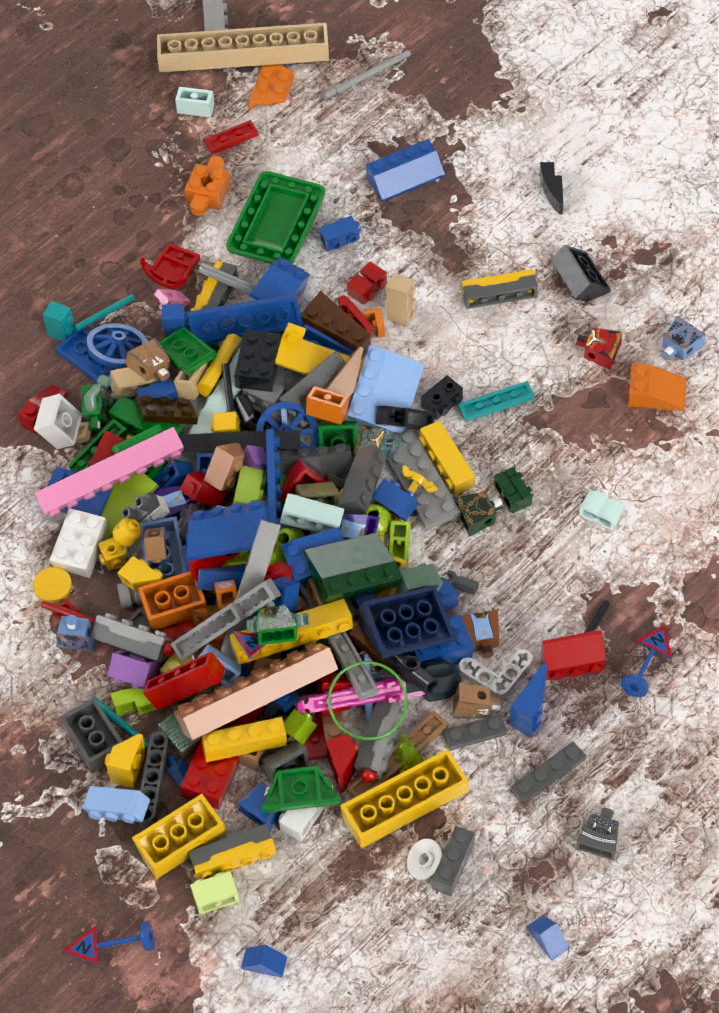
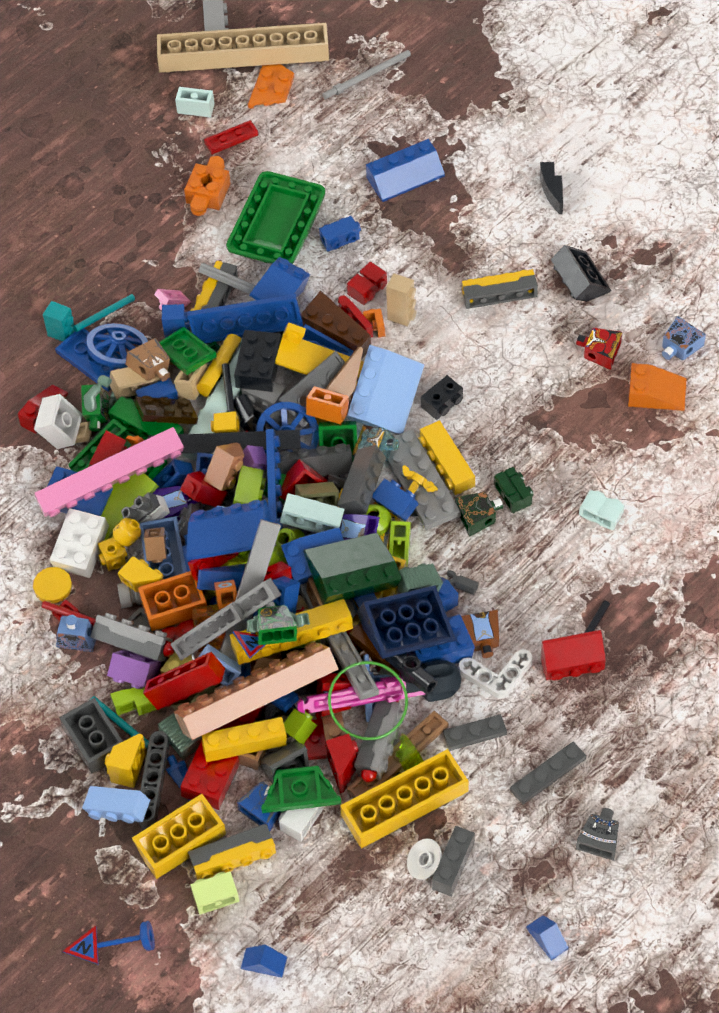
green beam [111,424,164,455] -> none
red piece [140,243,200,289] -> none
black slope [376,405,435,430] -> none
medium nougat torso [453,683,501,719] -> none
teal plate [458,381,535,423] -> none
blue slope [510,662,547,737] -> none
blue piece [621,625,672,697] -> none

